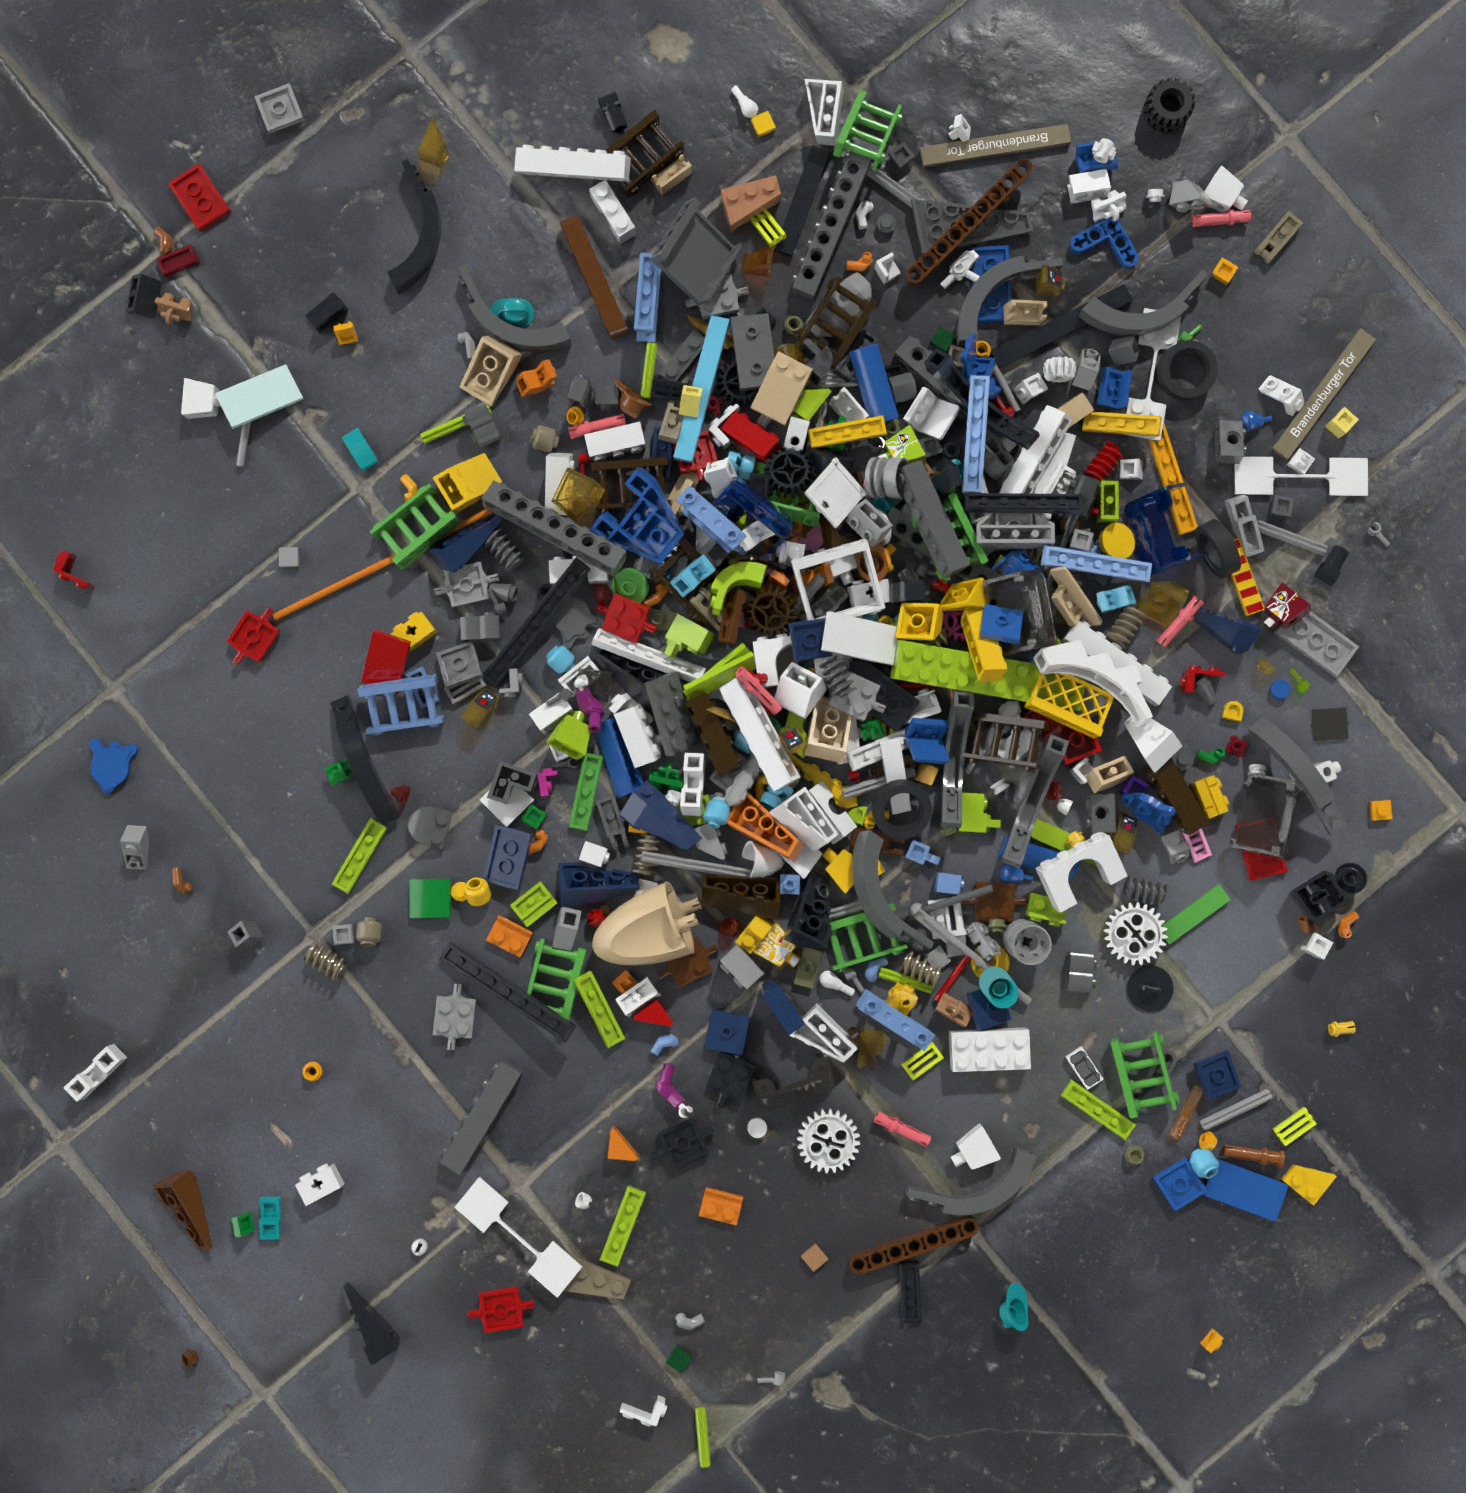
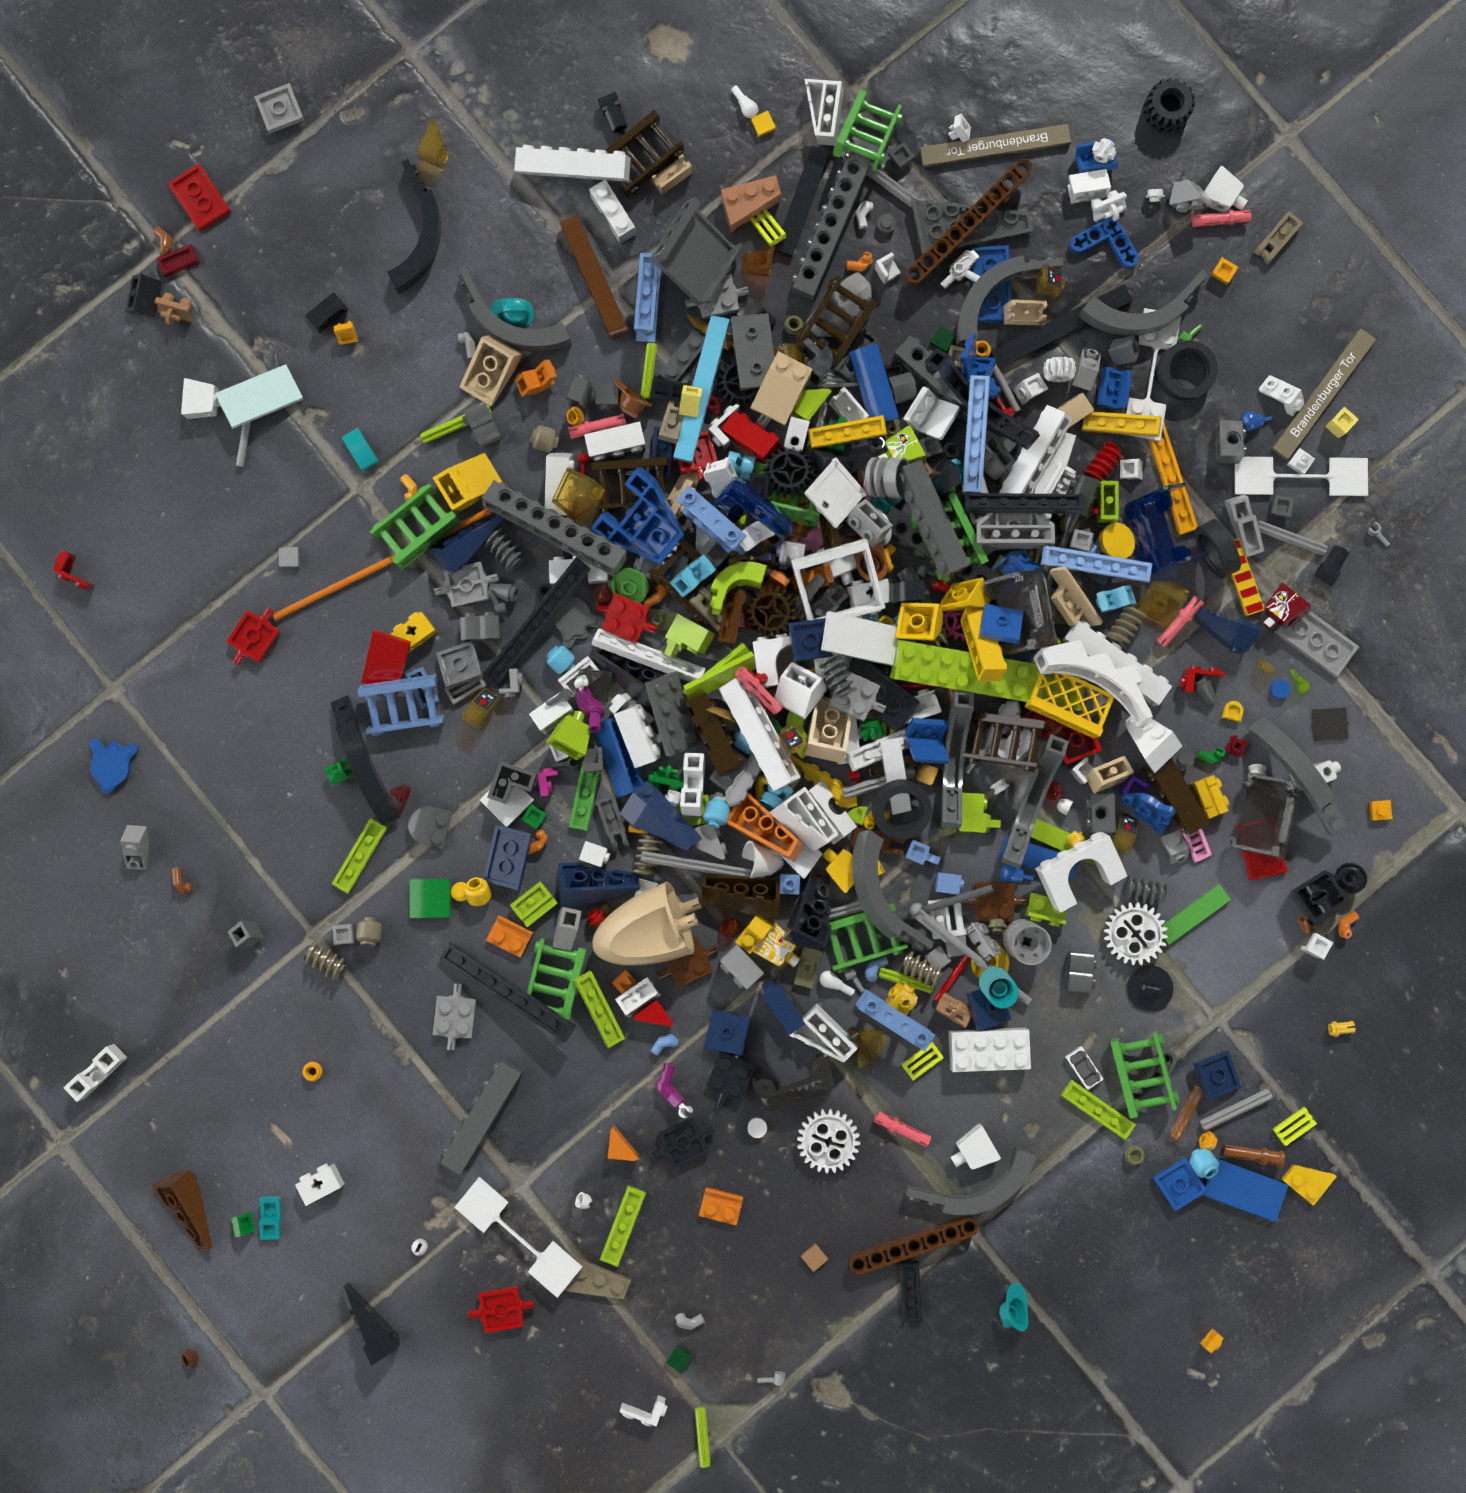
none -> dark grey panel [583,747,604,772]

